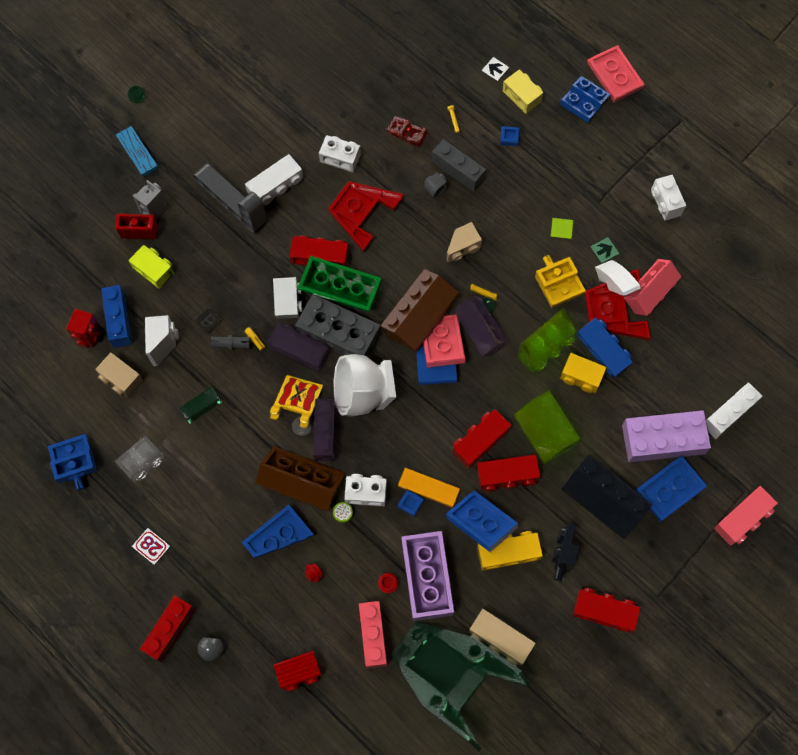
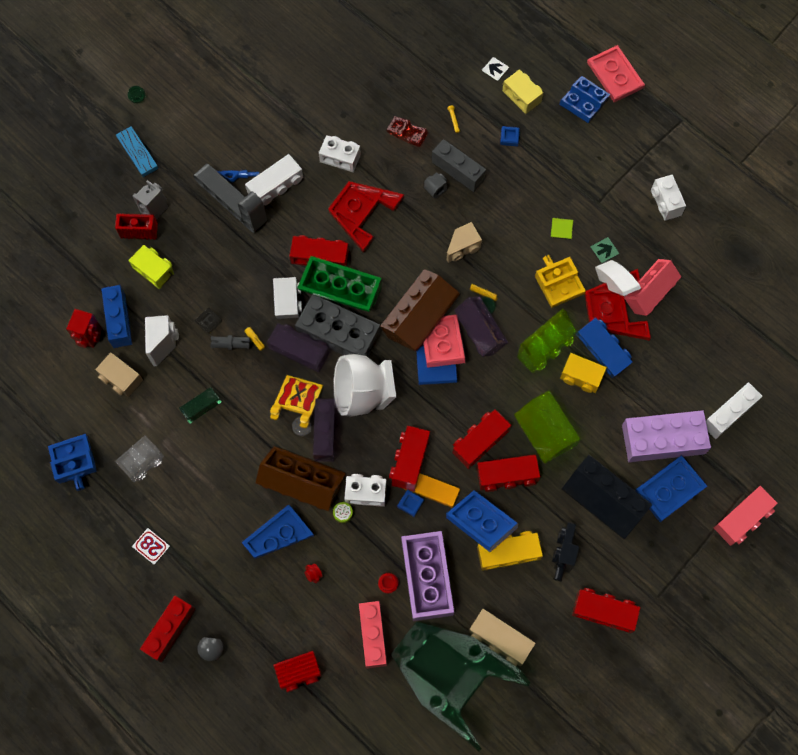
none -> blue hand [217,170,260,183]
none -> red brick [389,426,430,492]

